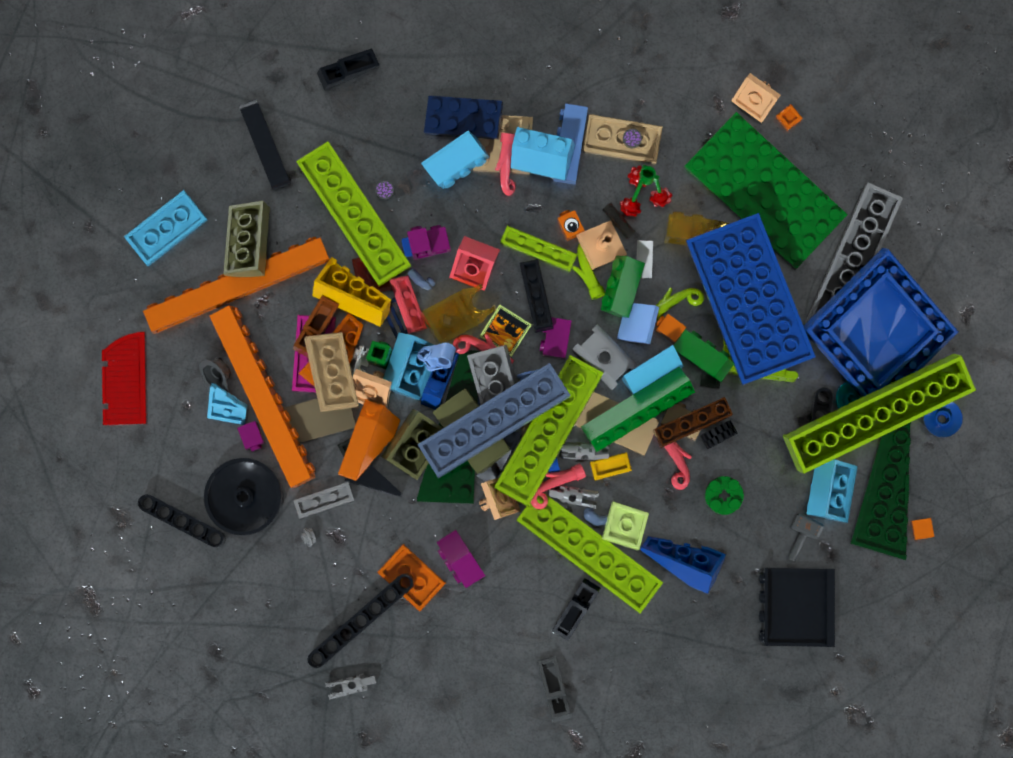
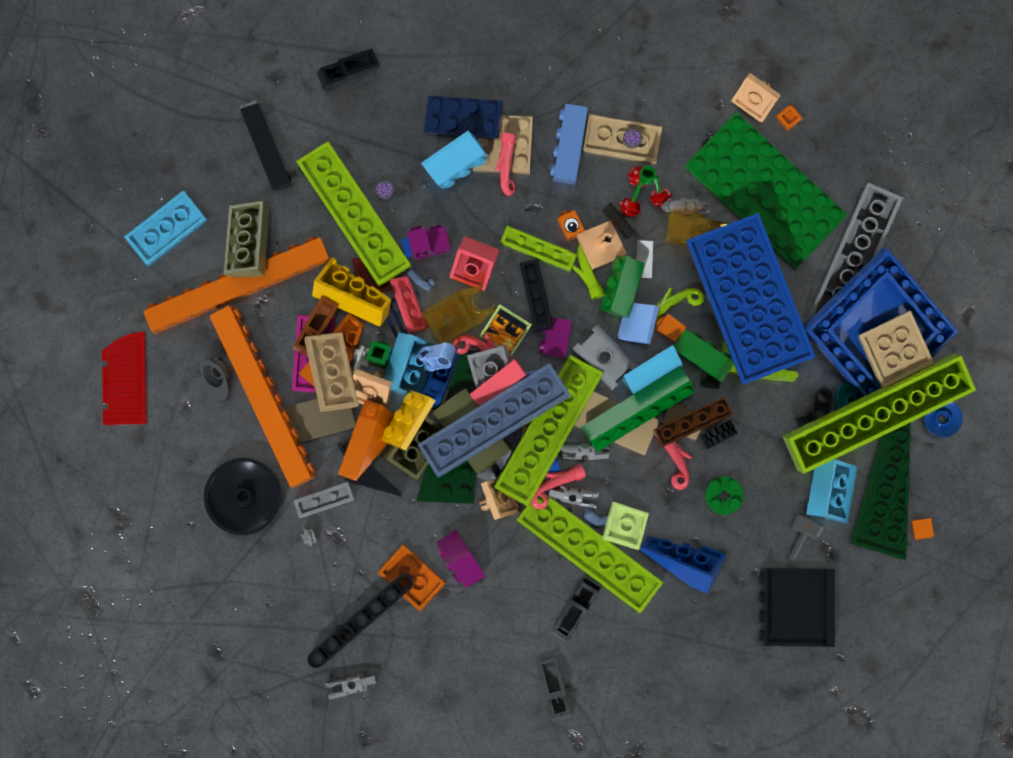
black beam [138,494,226,548] -> none
medium azure wing [207,383,248,425] -> none
magenta brick [237,421,266,452] -> none
medium azure slope [511,127,575,181] -> none
yellow tile [590,452,632,481] -> none
none -> yellow plate [381,390,435,451]
none -> coral tile [470,359,527,406]
none -> light grey hinge [661,198,710,216]
none -> tan plate [857,311,934,388]

